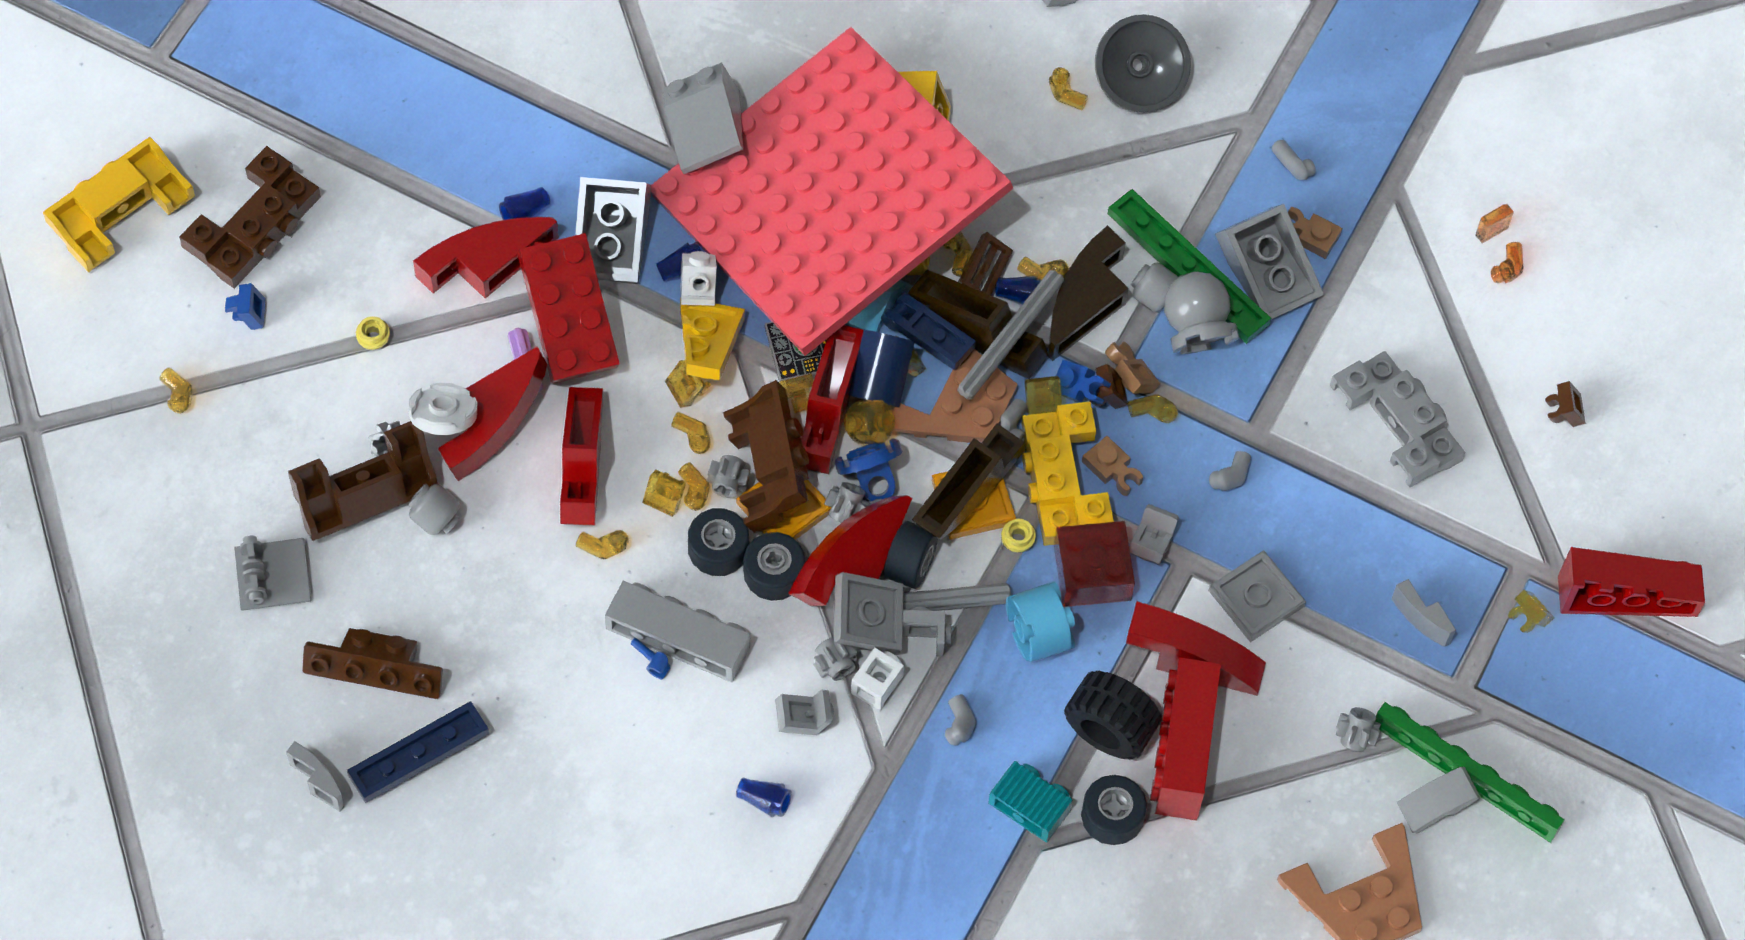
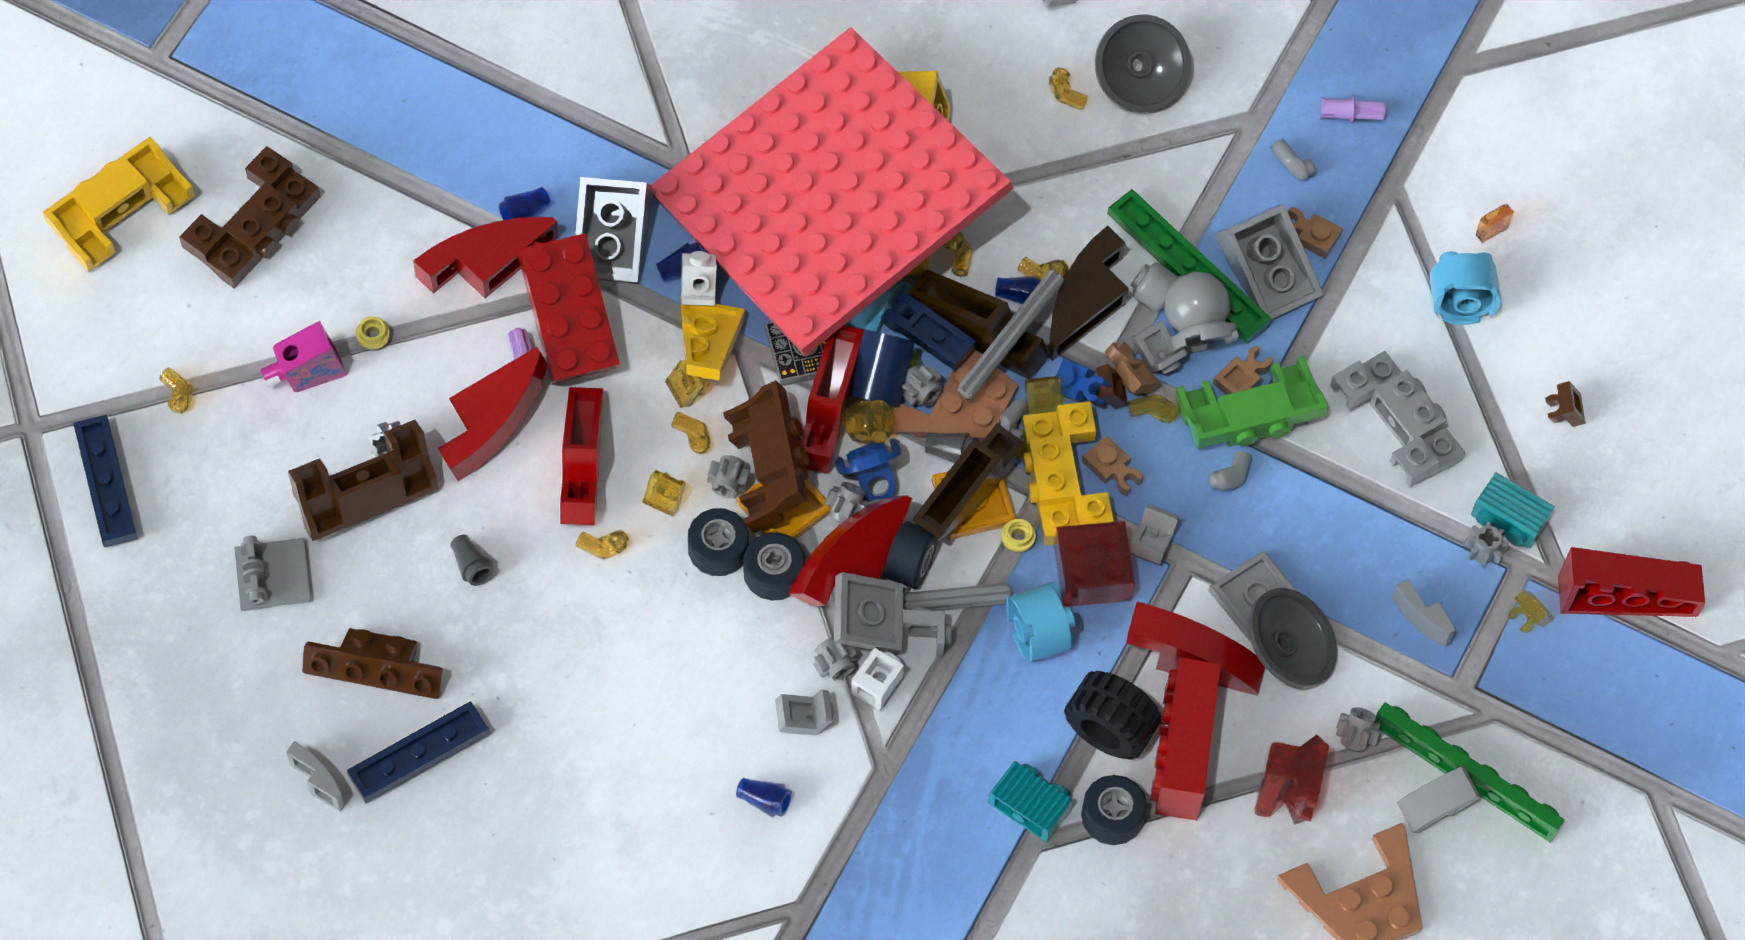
blue tile [225,283,266,330] -> none
light grey head [408,484,460,535] -> none
white tile [409,383,477,435] -> none
light grey brick [605,580,750,682] -> none
blue hand [631,638,670,680] -> none
light grey slope [663,62,743,174] -> none
clear yellow arm [678,462,710,511] -> none
clear yellow tile [779,373,814,413] -> none
light grey arm [945,694,976,746] -> none
reddish brown tile [958,232,1013,295] -> none
clear orange arm [1490,242,1524,283] -> none
none -> dark blue plate [73,414,138,547]
none -> dark pink torso [261,321,347,392]
none -> dark grey cone [450,534,494,586]
none -> light grey gear [902,365,942,406]
none -> dark grey cone [925,433,977,463]
none -> light grey bracket [1131,321,1187,374]
none -> bright green bracket [1175,356,1328,449]
none -> medium nougat plate [1213,346,1273,395]
none -> dark grey dish [1248,588,1337,688]
none -> clear red piece [1254,734,1329,825]
none -> lavender axle [1321,96,1386,123]
none -> medium azure brick [1430,251,1501,325]
none -> light grey gear [1464,522,1509,567]
none -> teal brick [1471,472,1555,549]

